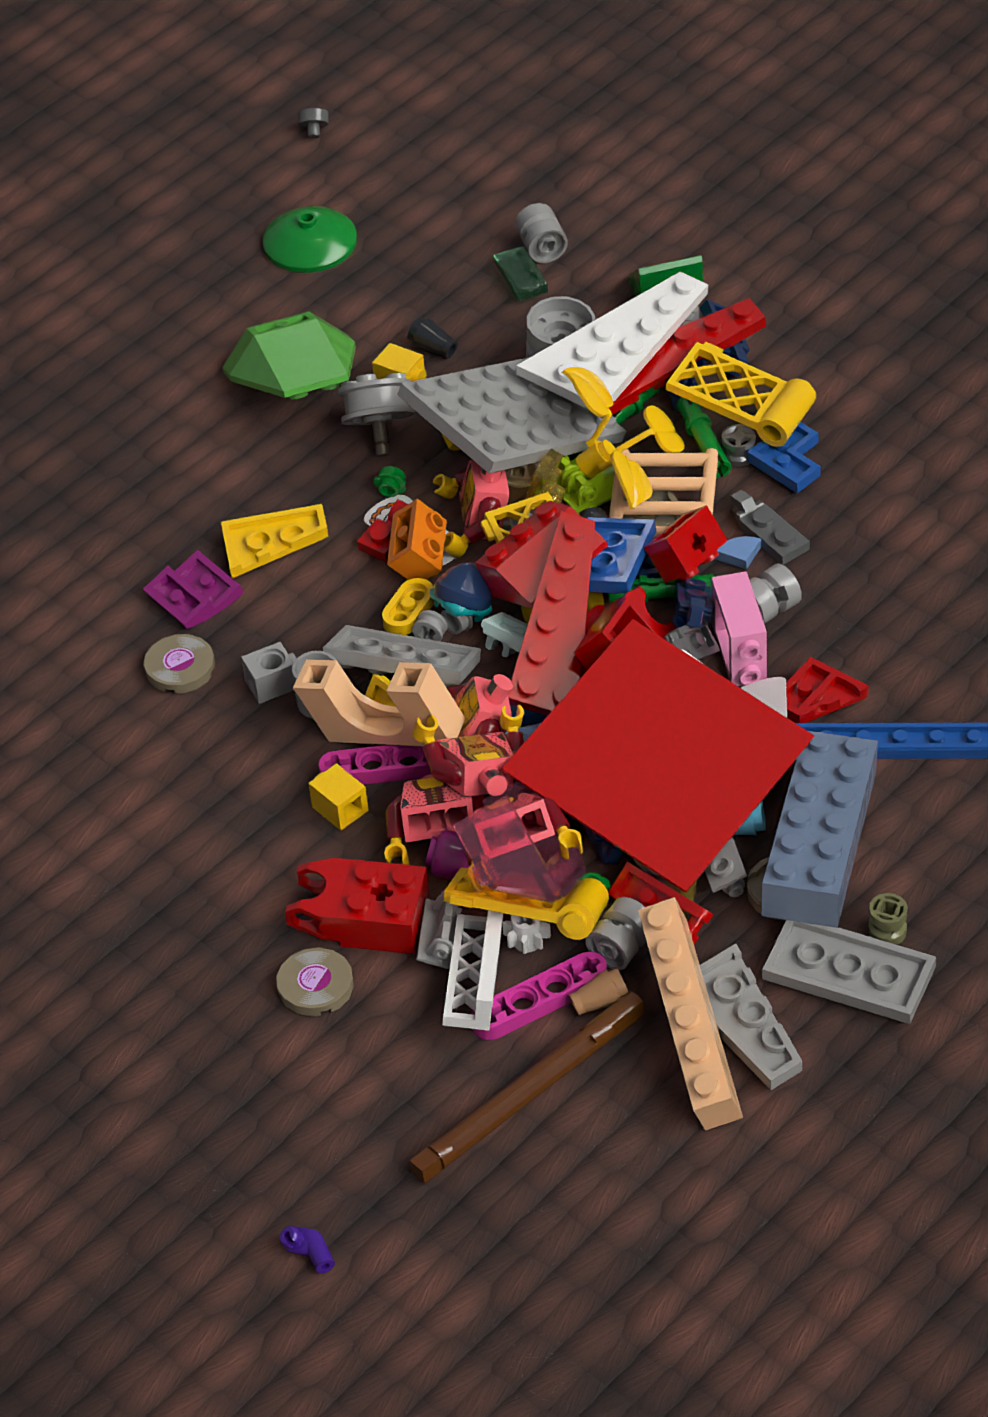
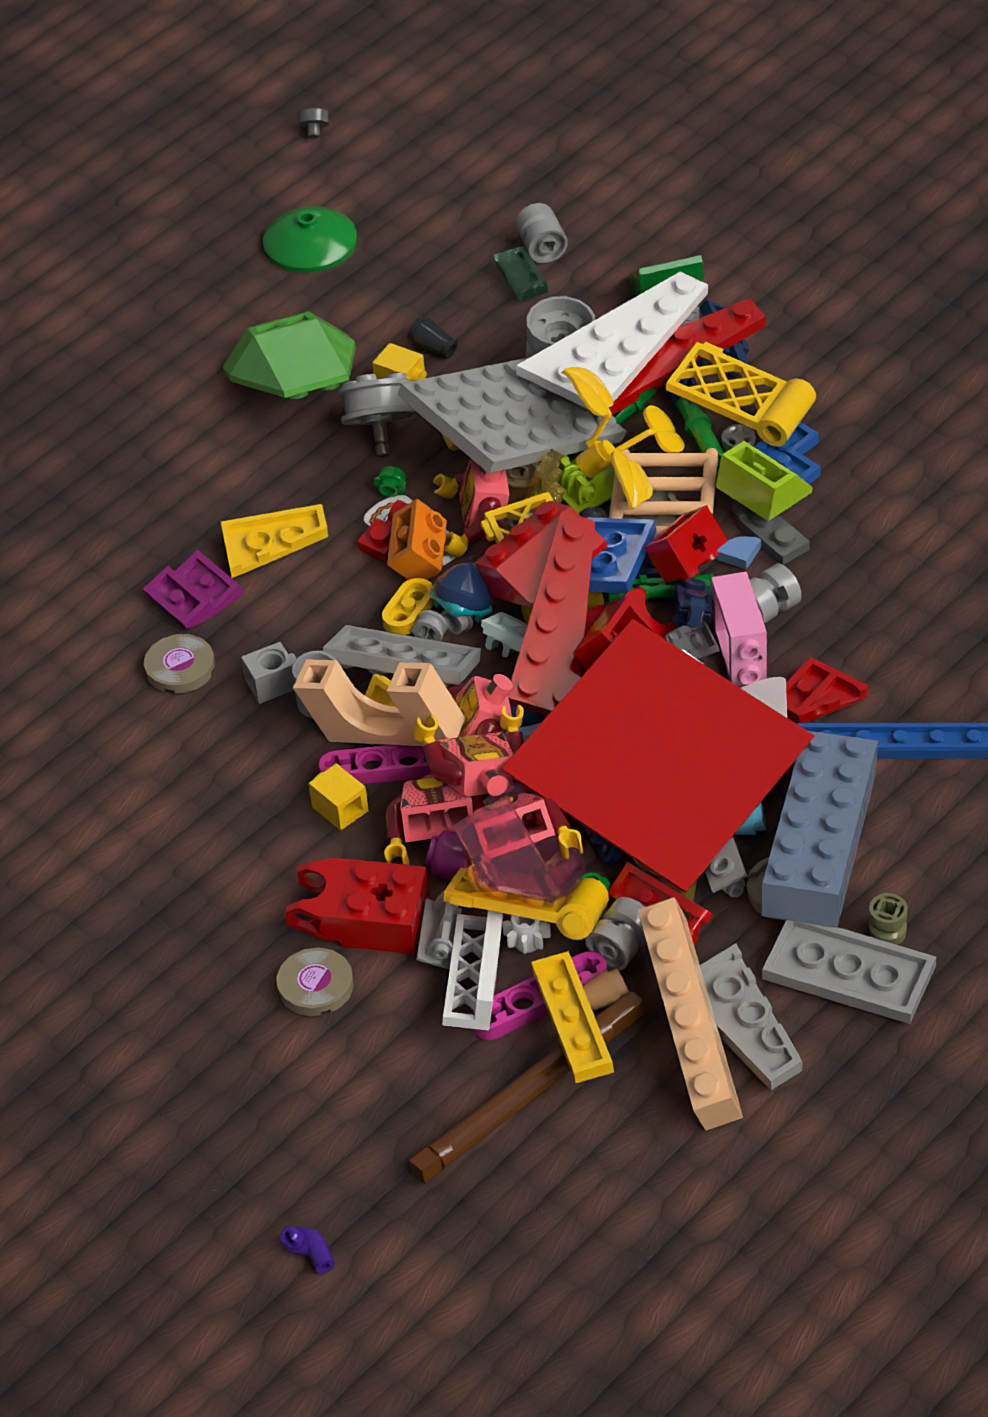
none -> yellow plate [531,951,614,1083]
none -> lime slope [716,441,813,521]

